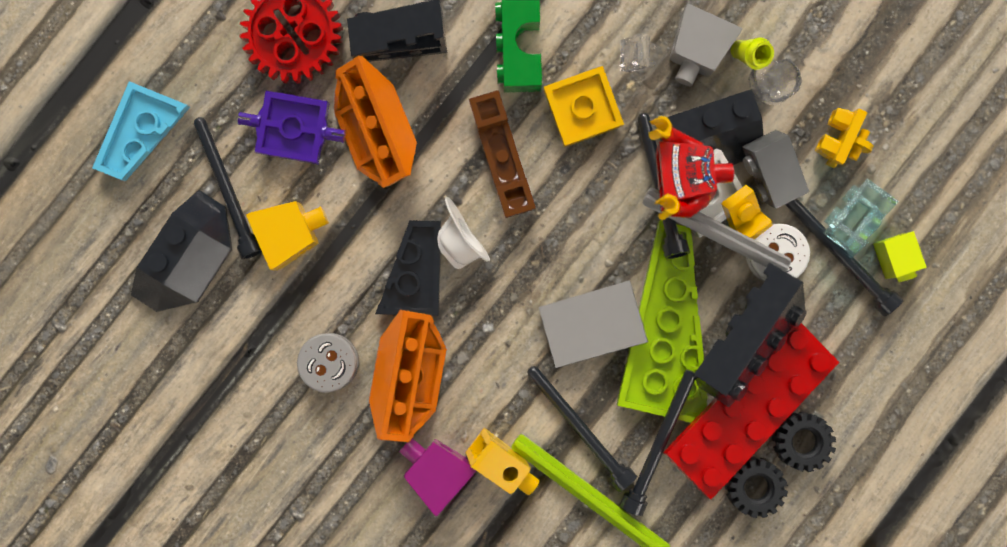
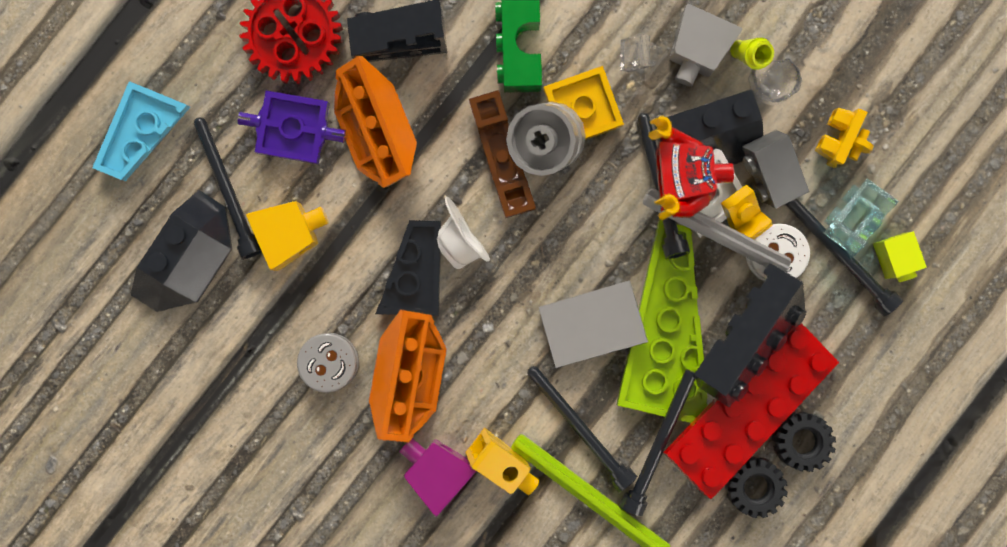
none -> light grey wheel [506,101,586,176]

